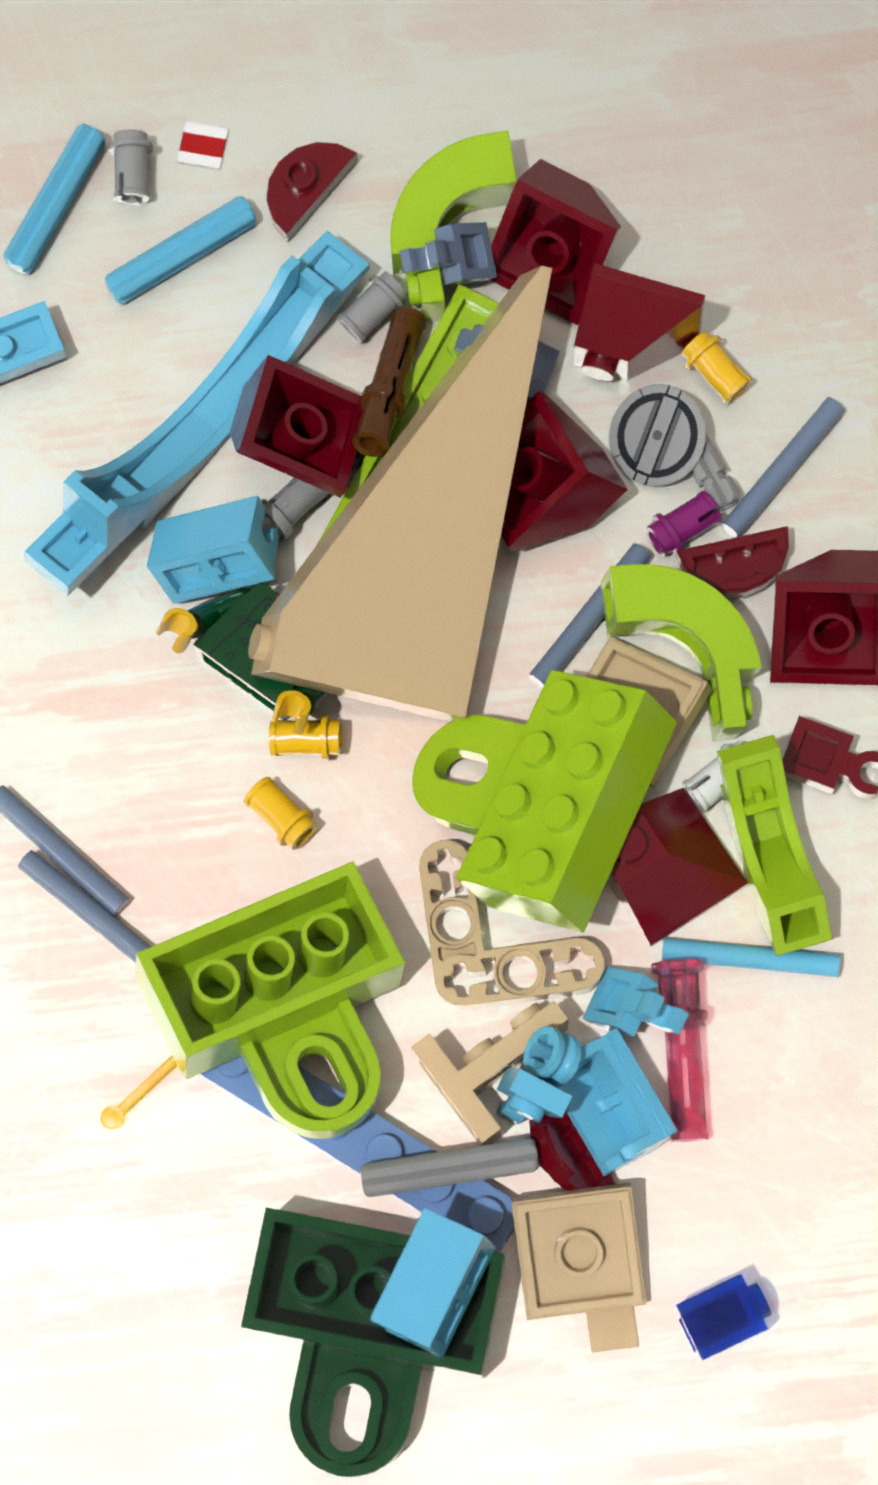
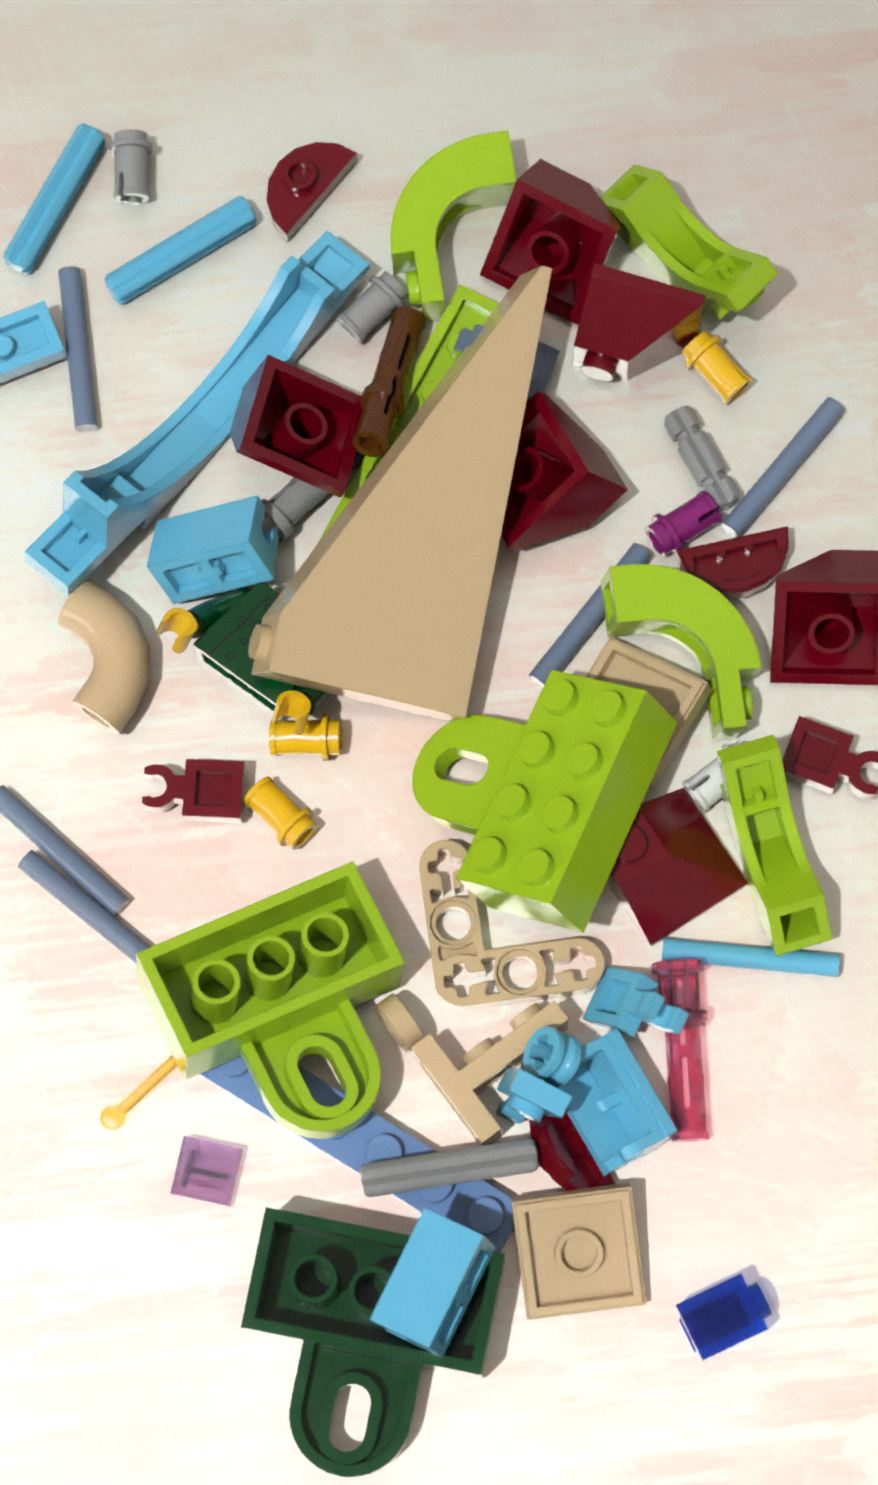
sticker [176,121,229,169] -> none
sand blue plate [400,222,497,285] -> none
tan sticker [586,1306,639,1353] -> none
light grey sticker [609,384,706,486] -> none
none -> sand blue bar [58,266,98,432]
none -> tan cylinder [58,578,150,735]
none -> dark red plate [142,759,246,823]
none -> clear purple tile [170,1136,243,1209]
none -> tan tile [375,993,425,1053]
none -> lime arch [600,164,778,319]

